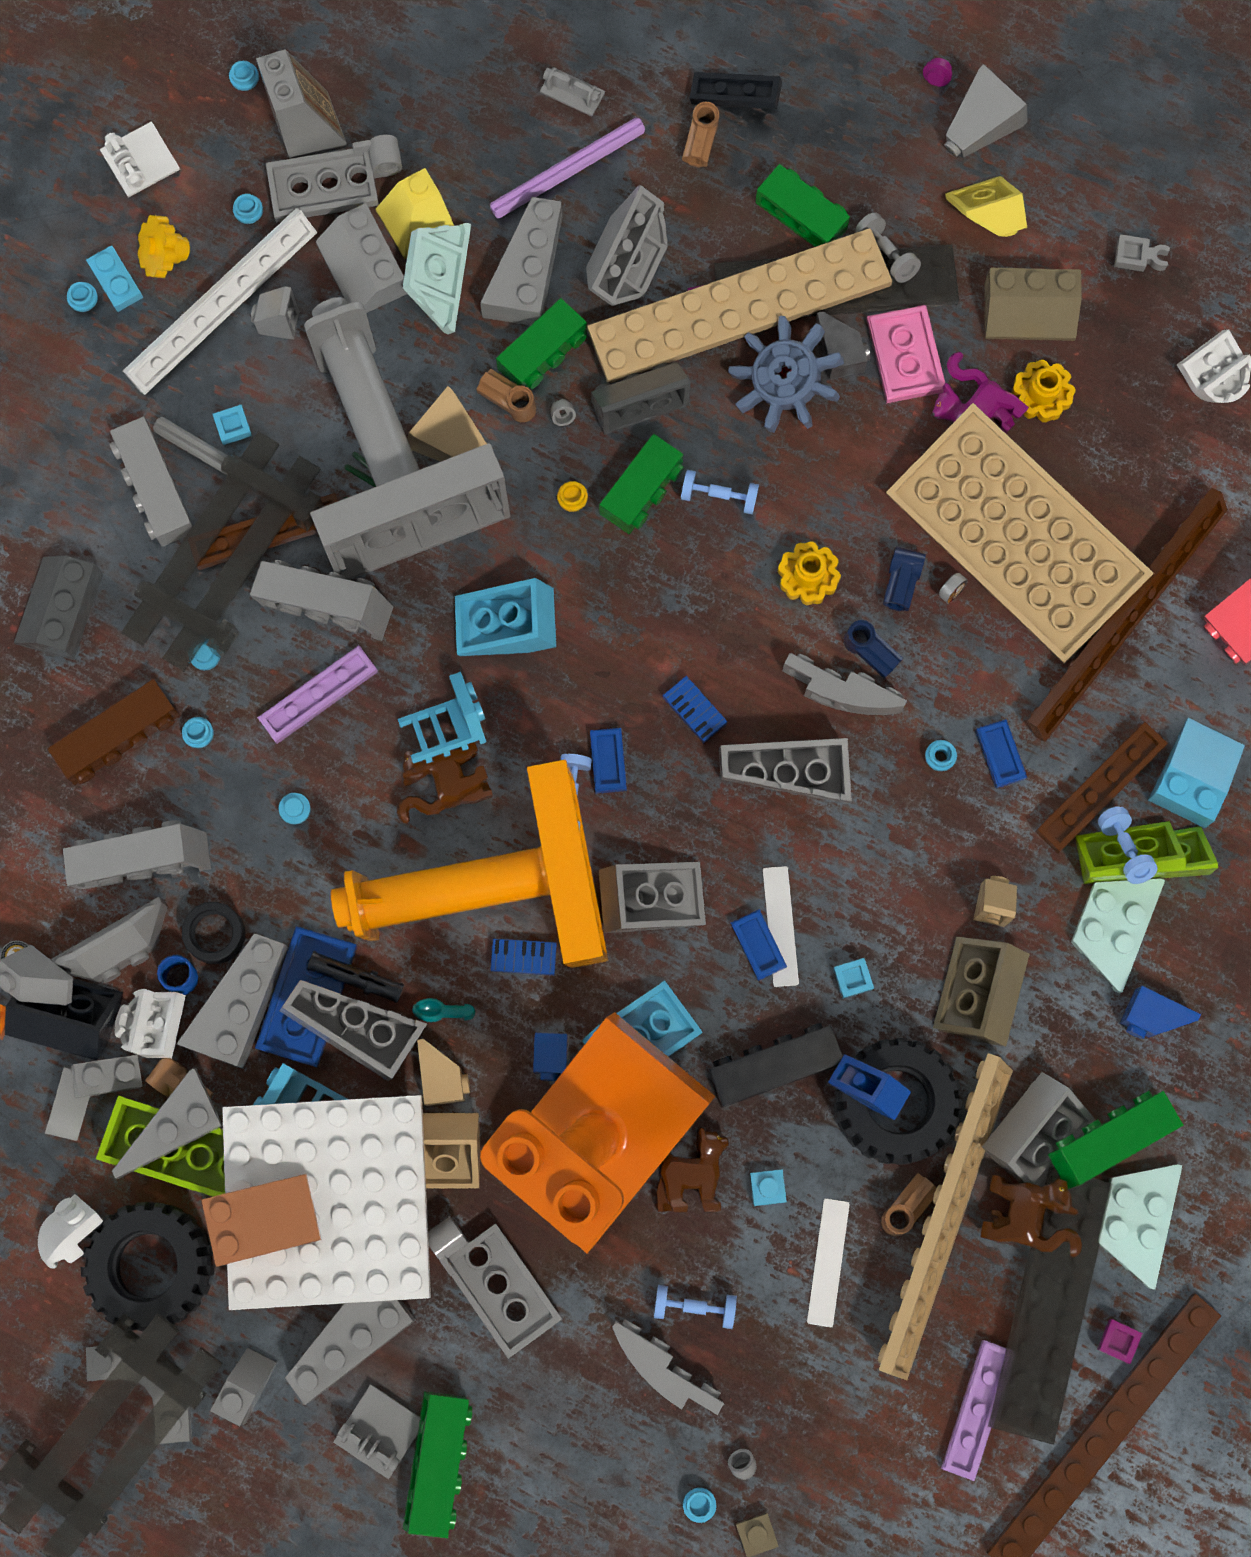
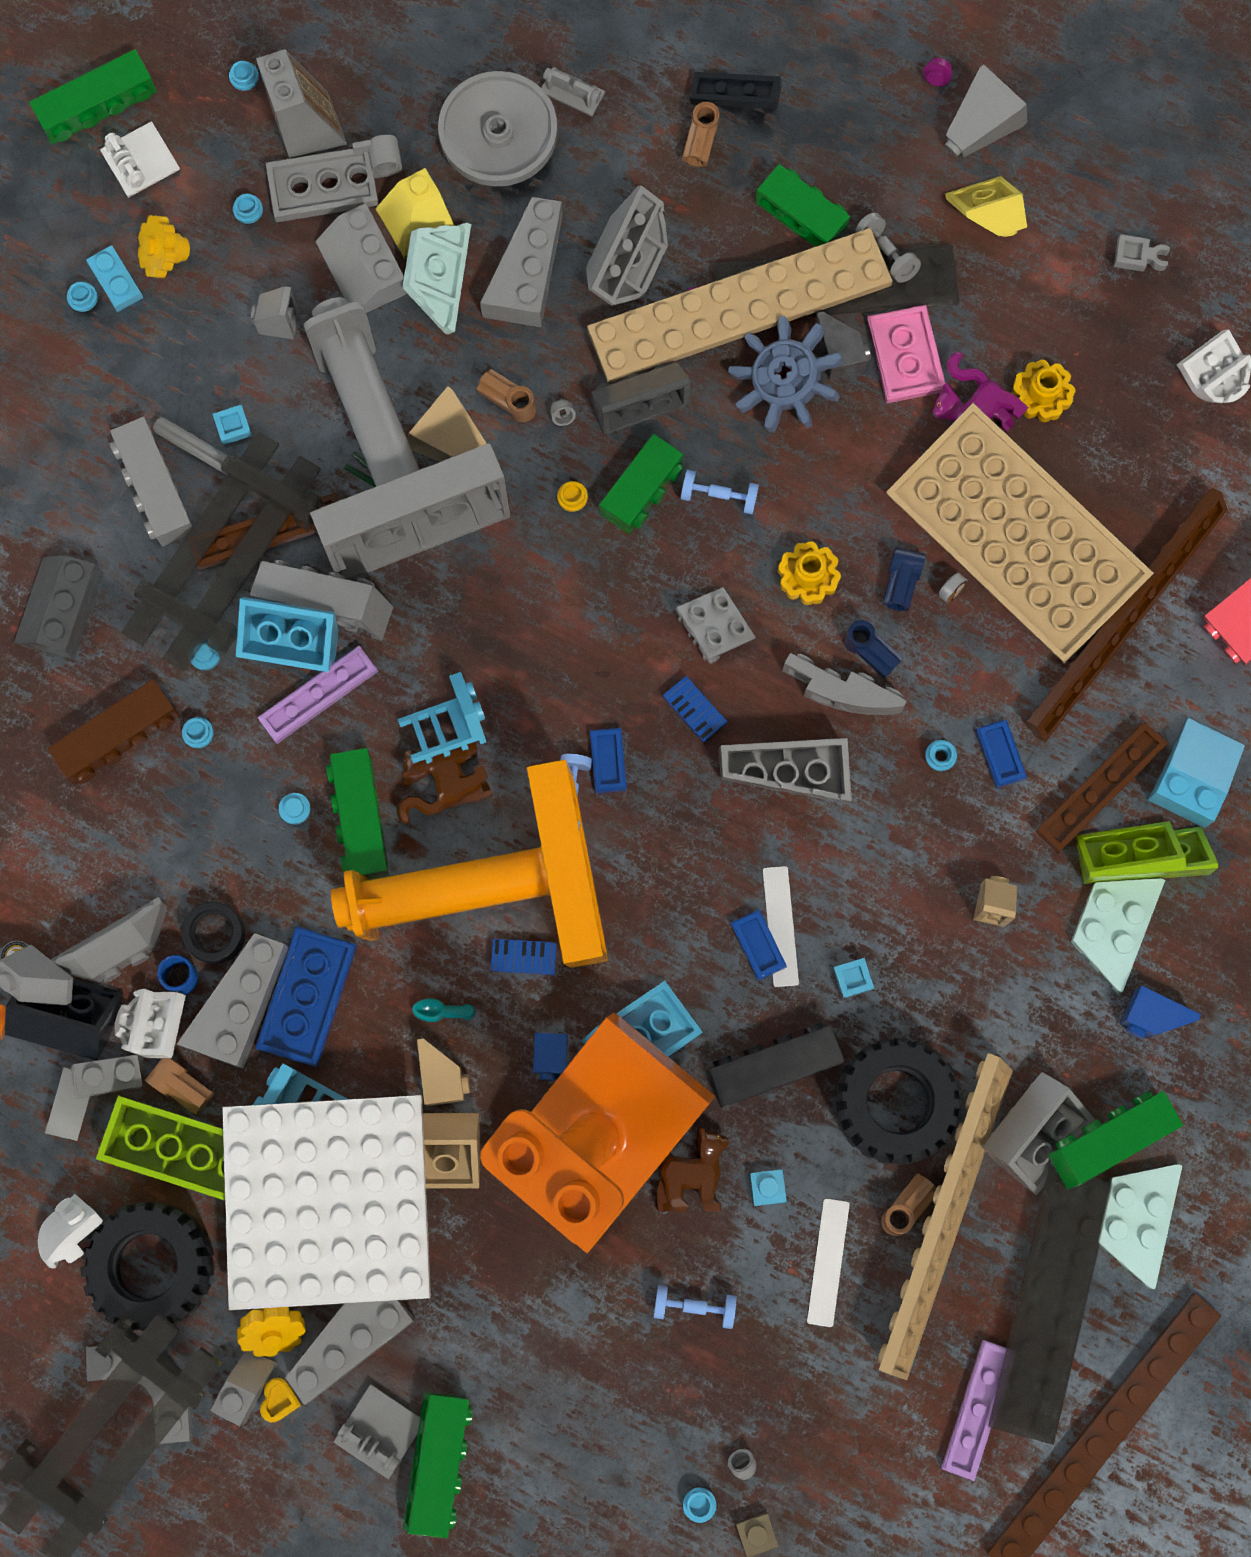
light grey wedge [63,820,211,889] -> none
light grey wing [112,1068,223,1179] -> none
white tile [123,208,317,395] -> none
nougat slope [201,1174,322,1267] -> none
light grey wedge [280,980,427,1081] -> none
black pin [306,951,404,1003] -> none
light grey hinge [428,1216,562,1359] -> none
medium azure slope [455,578,556,656] -> none
lavender axle [490,117,645,218] -> none
green brick [496,298,587,389] -> none
light grey slope [599,862,706,933] -> none
light grey slope [612,1319,724,1415] -> none
blue slope [828,1054,911,1120] -> none
dark tan slope [933,937,1030,1047] -> none
reddish brown animal [980,1175,1082,1257] -> none
dark tan slope [984,268,1082,341] -> none
magenta plate [1097,1319,1143,1364] -> none
light blue wheel [1098,807,1158,884] -> none
none -> green brick [29,49,157,145]
none -> medium azure slope [236,597,338,672]
none -> yellow plant [236,1307,306,1357]
none -> yellow tile [260,1377,303,1422]
none -> green brick [326,748,390,880]
none -> light grey dish [438,71,558,186]
none -> light grey hinge [676,587,756,664]

